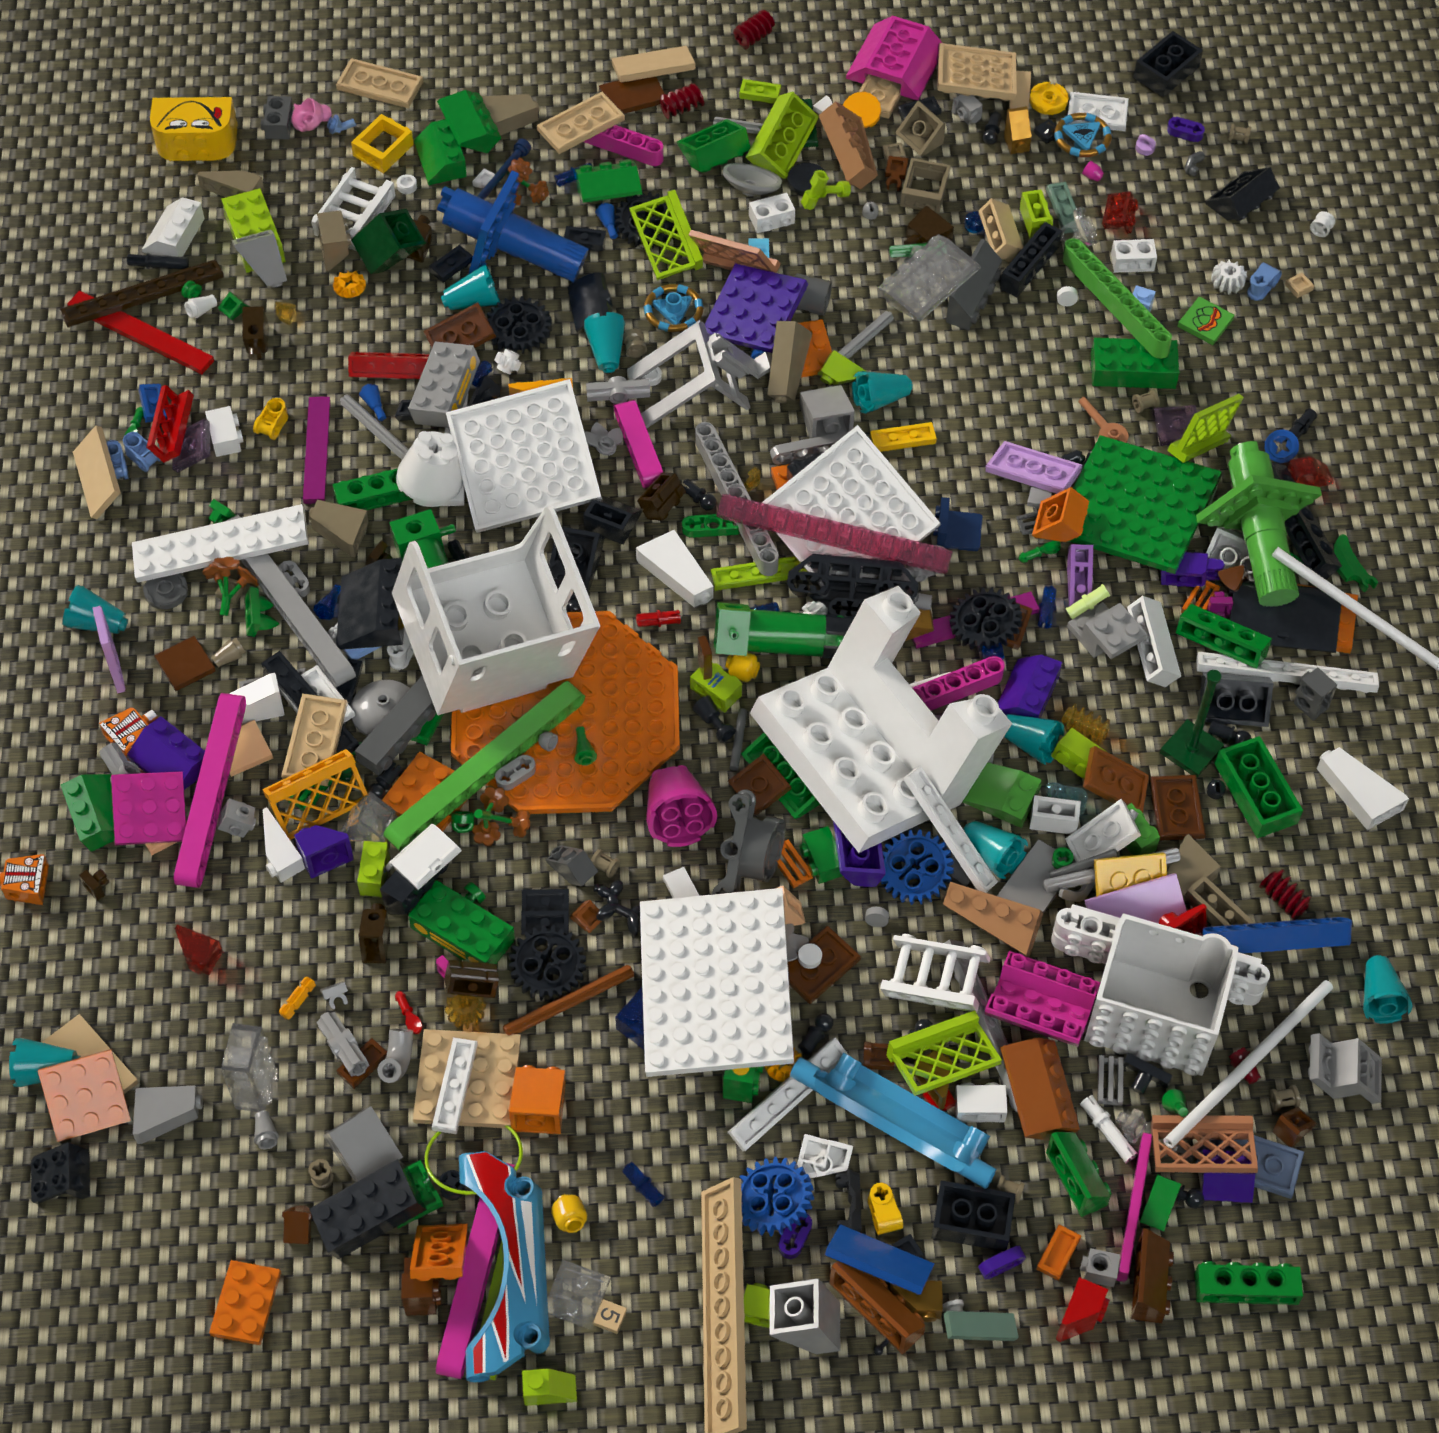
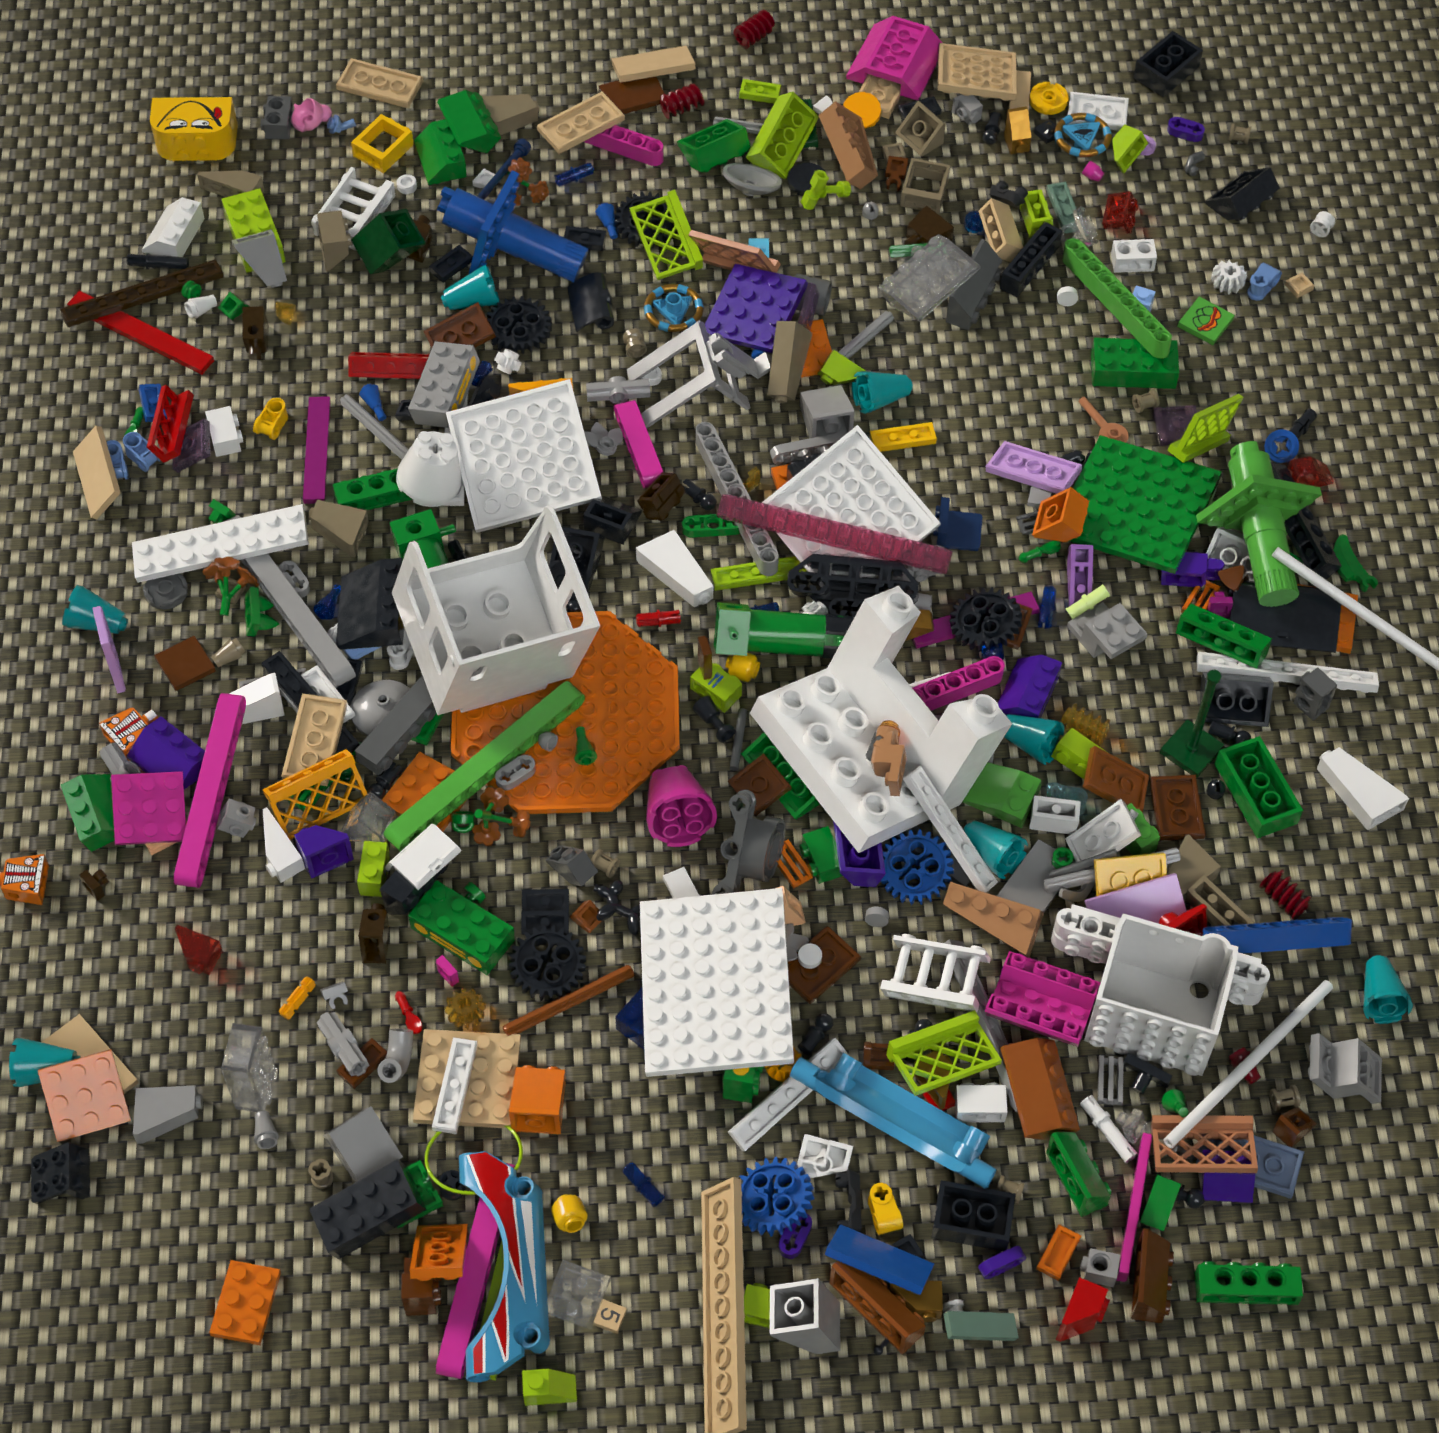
light nougat tile [230,720,273,777] -> none
reddish brown tile [282,1205,313,1244] -> none
light orange gear [333,270,366,298] -> none
dark brown tile [365,540,393,566] -> none
dark brown brick [444,960,499,998] -> none
green slope [575,159,642,203] -> none
teal cone [584,312,625,373] -> none
white brick [749,193,795,233] -> none
white brick [1127,596,1181,687] -> none
none -> clear purple tile [798,283,820,331]
none -> medium nougat plate [866,720,907,796]
none -> black piece [989,180,1028,207]
none -> lime slope [1112,124,1148,173]

